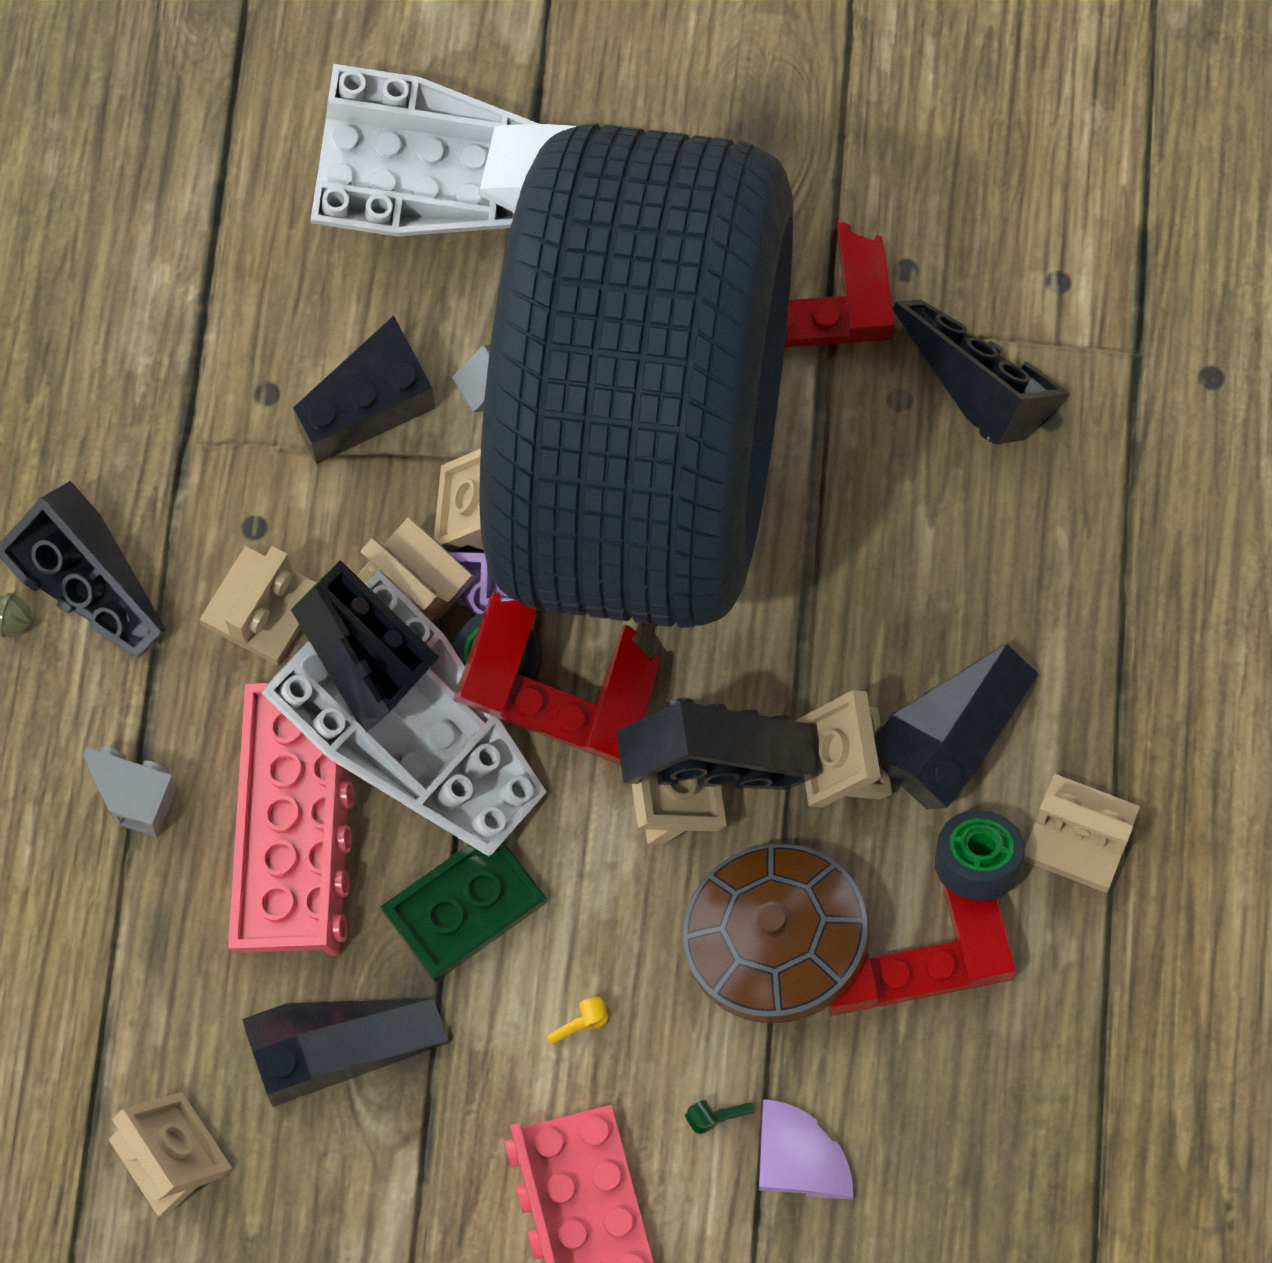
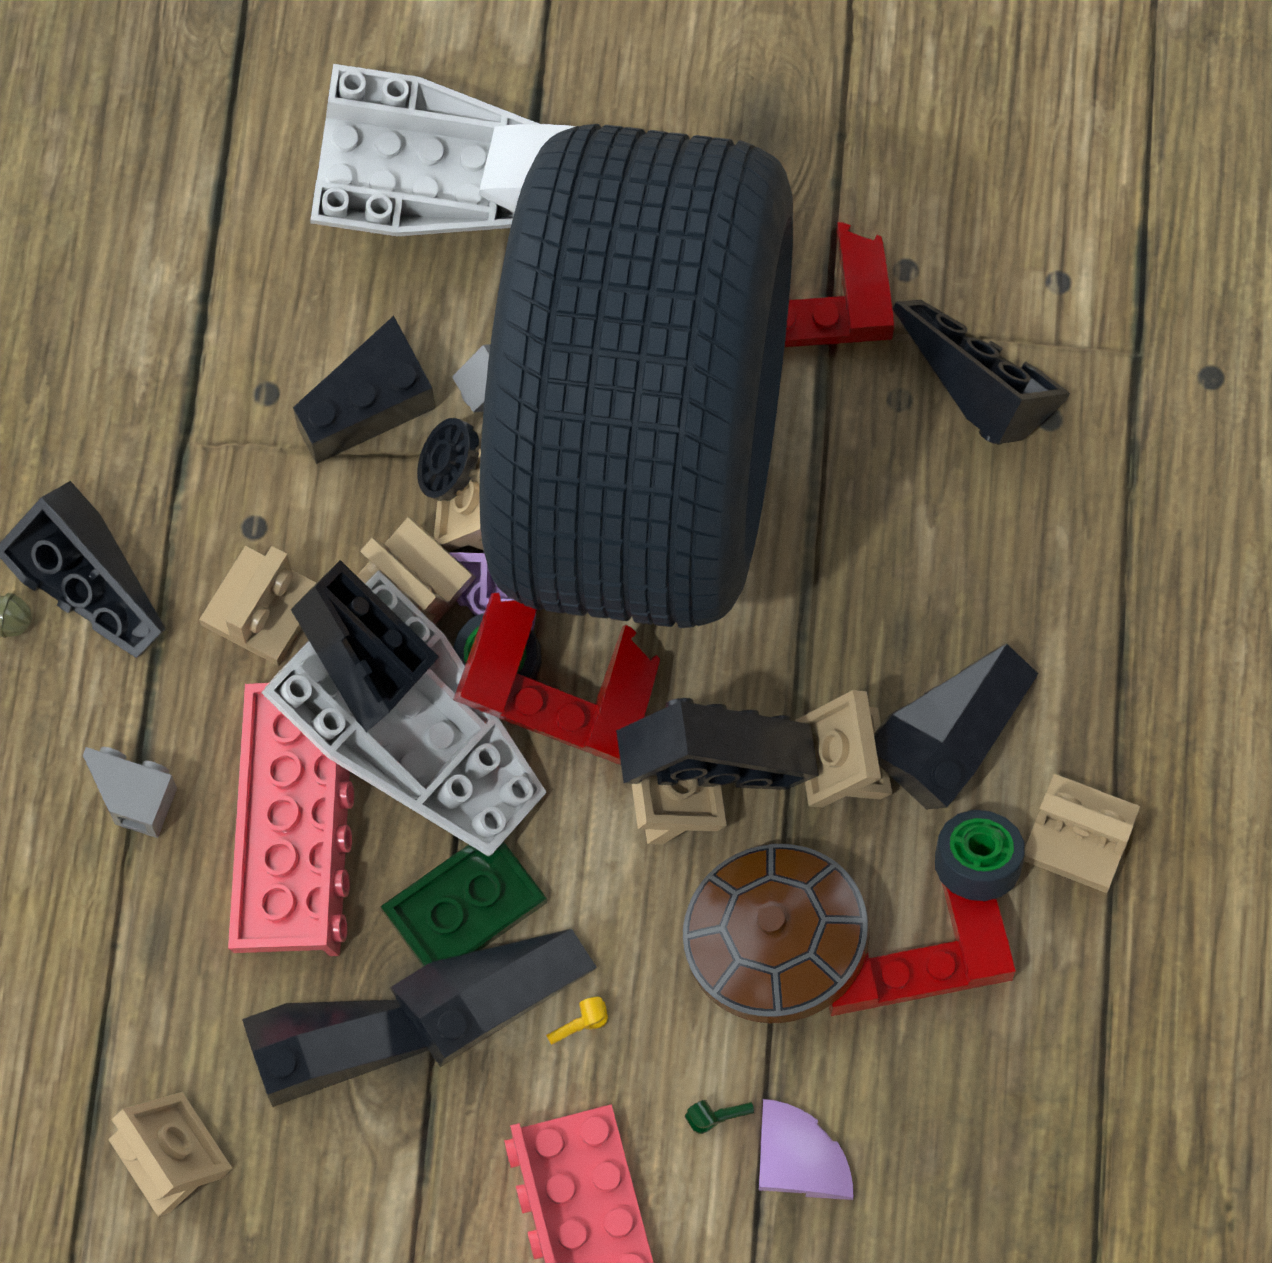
none -> black wedge [390,929,597,1067]
none -> black wheel [417,418,479,501]

